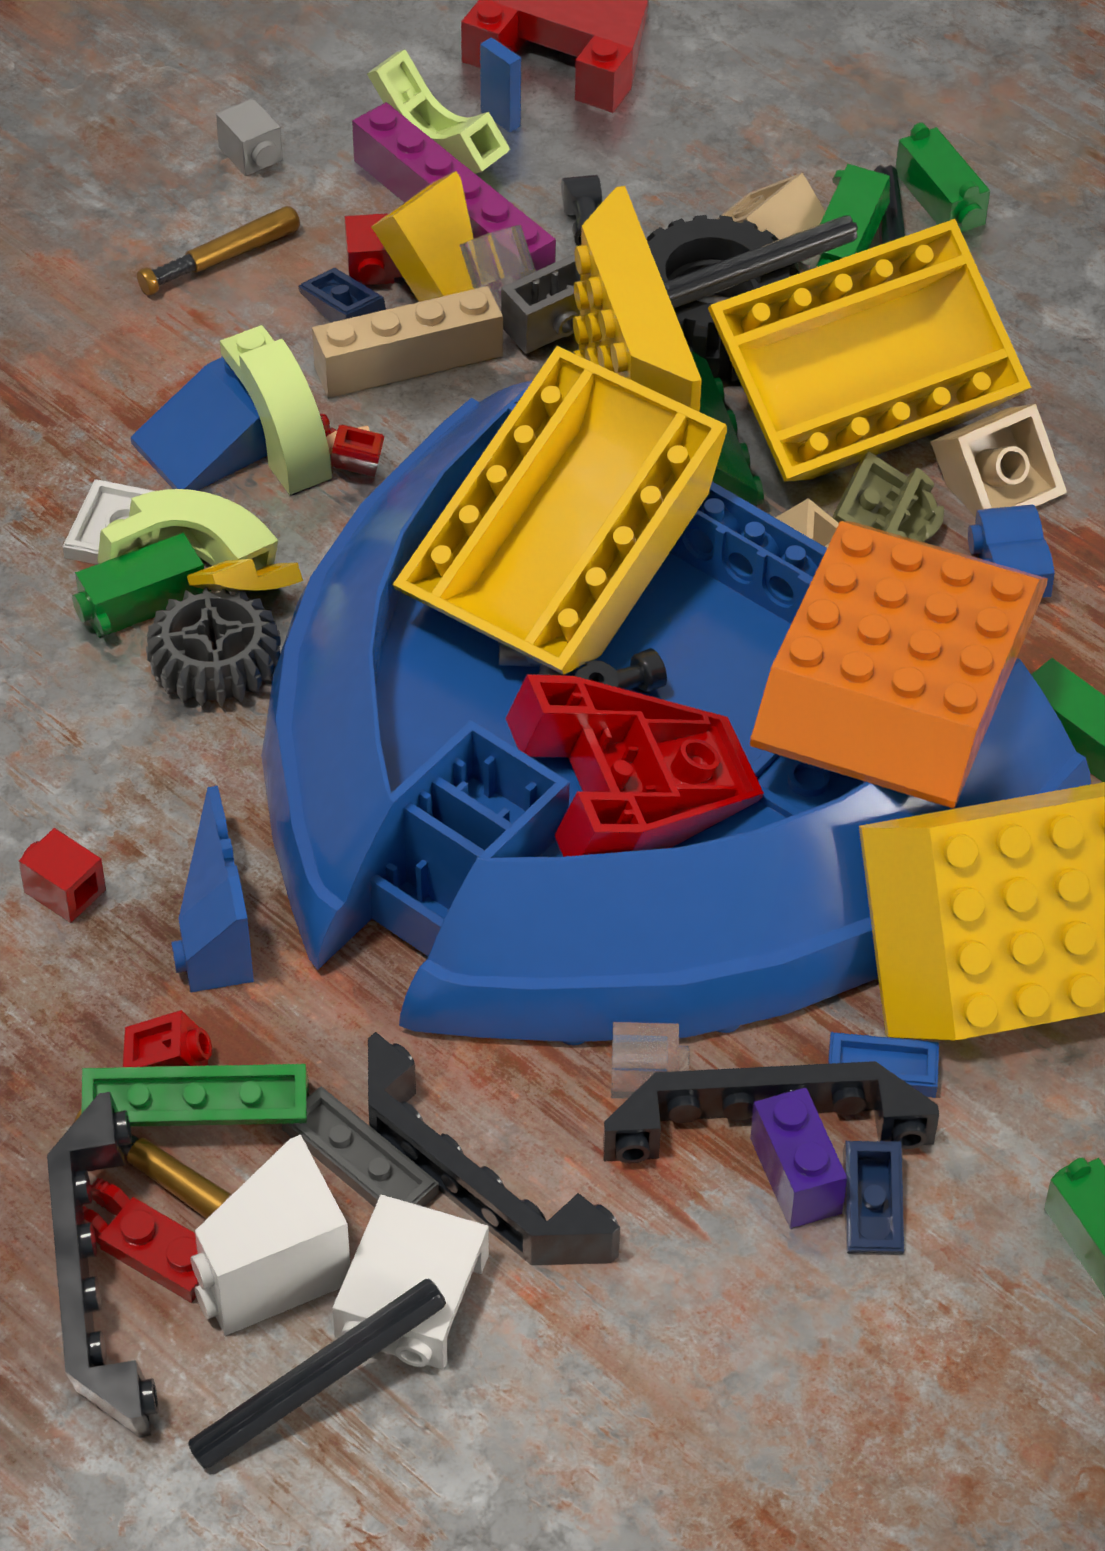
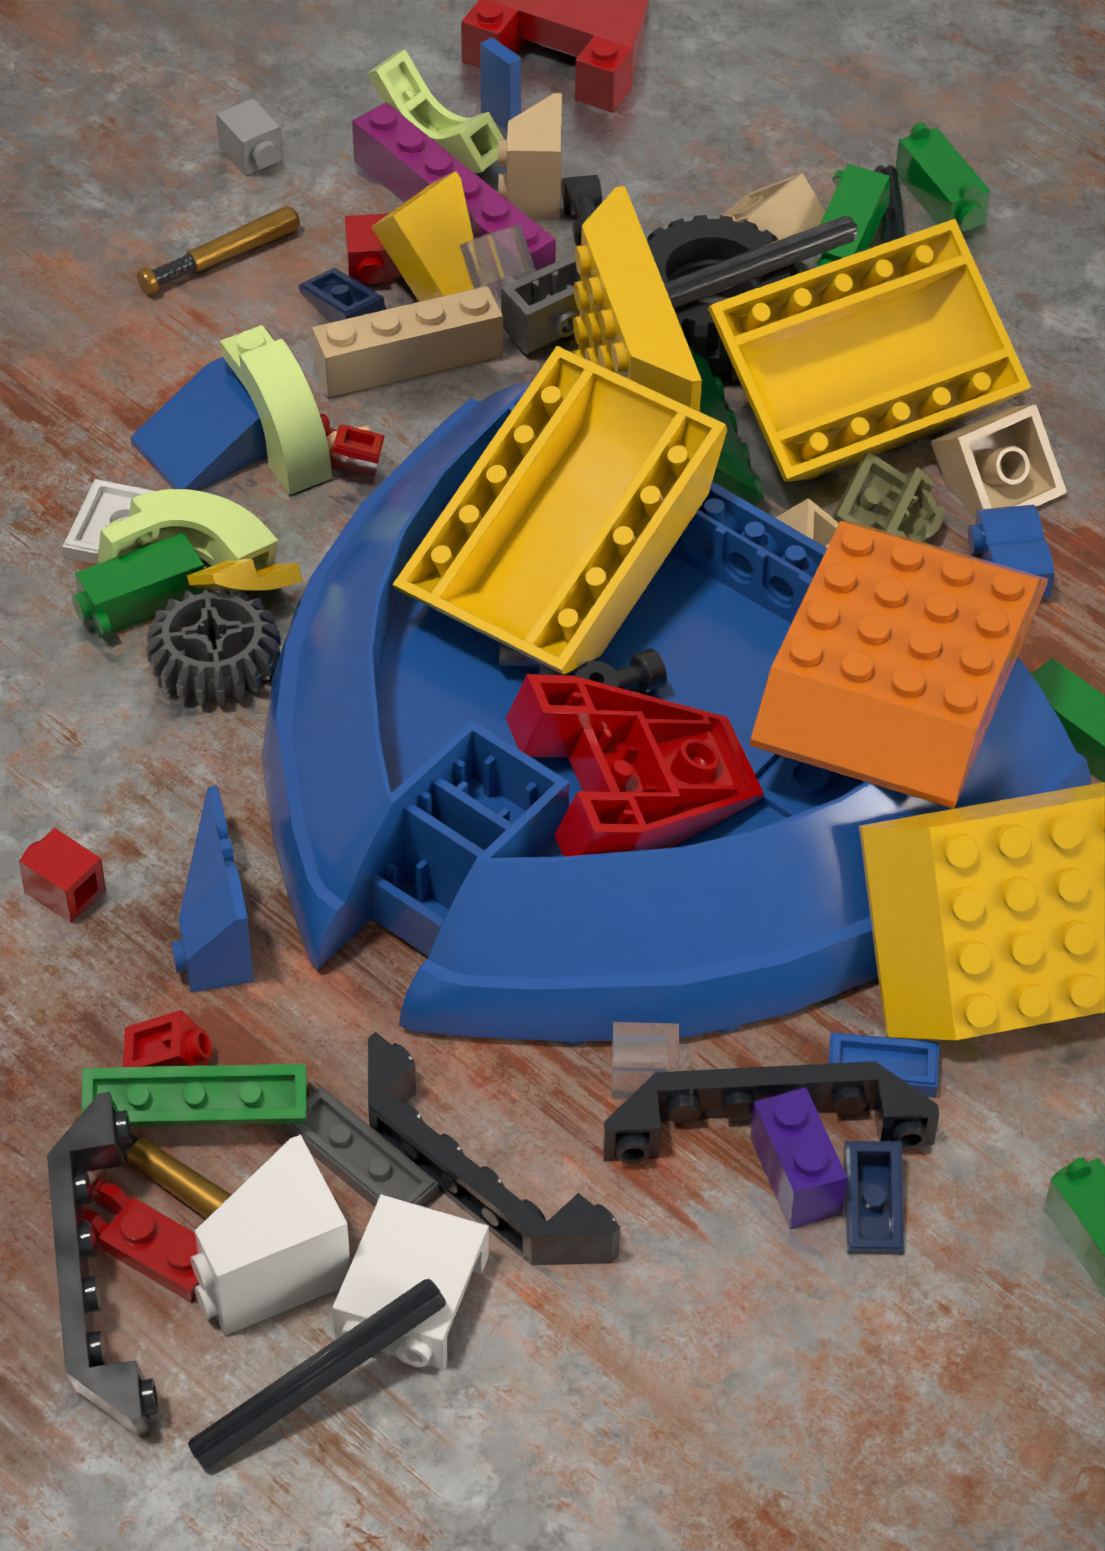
none -> tan slope [498,93,562,220]

